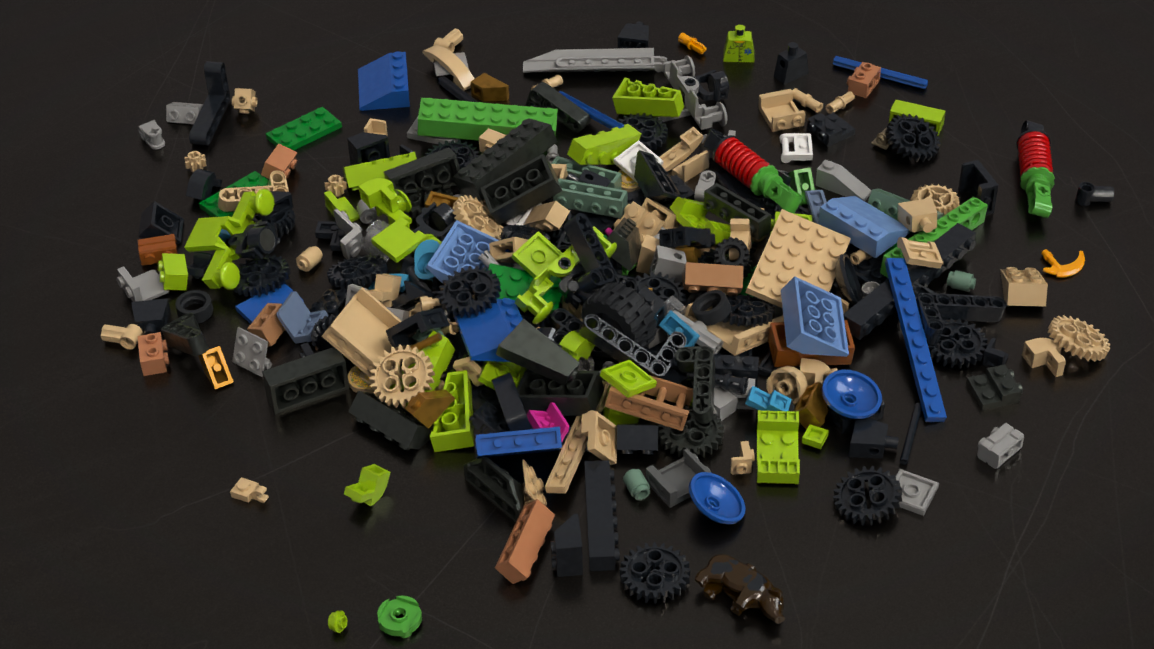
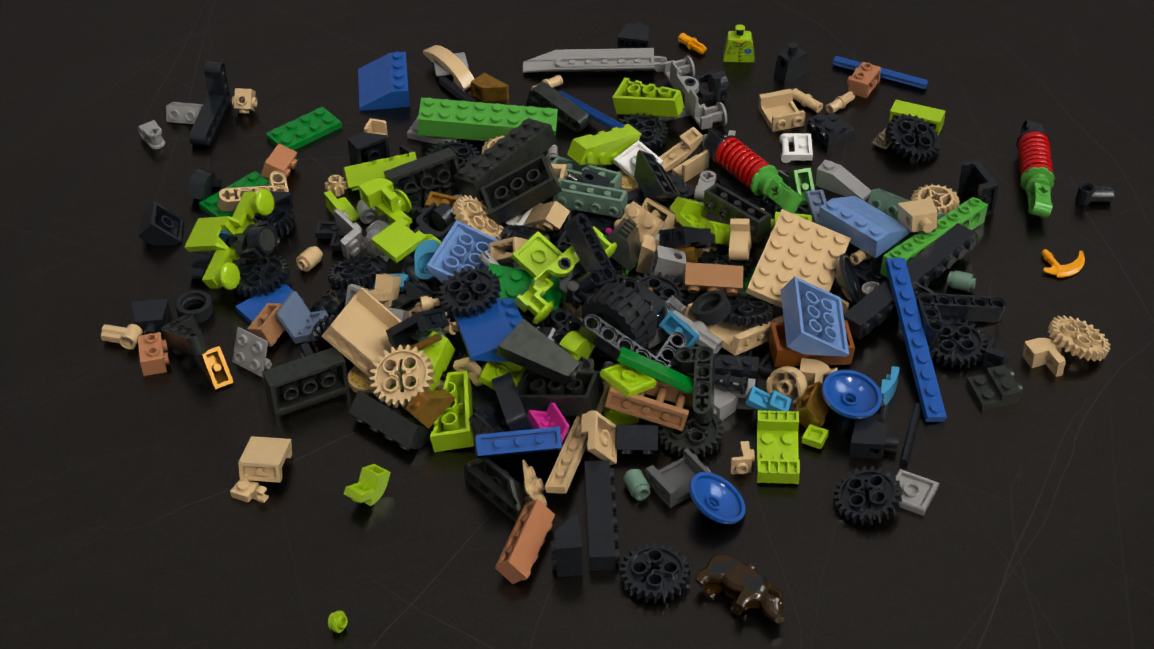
light grey bracket [116,266,169,302] -> none
dark orange brick [138,234,178,266] -> none
lime brick [158,253,188,290] -> none
tan gear [185,151,207,172] -> none
bright green plate [377,596,422,638] -> none
tan piece [433,28,463,53] -> none
tan brick [479,128,506,153] -> none
black tyre [714,237,750,269] -> none
tan plate [897,237,943,268] -> none
light grey brick [977,423,1024,469] -> none
tan slope [1000,267,1048,306] -> none
none -> tan panel [238,436,292,483]
none -> green tile [617,346,694,394]
none -> dark azure slope [879,366,900,405]

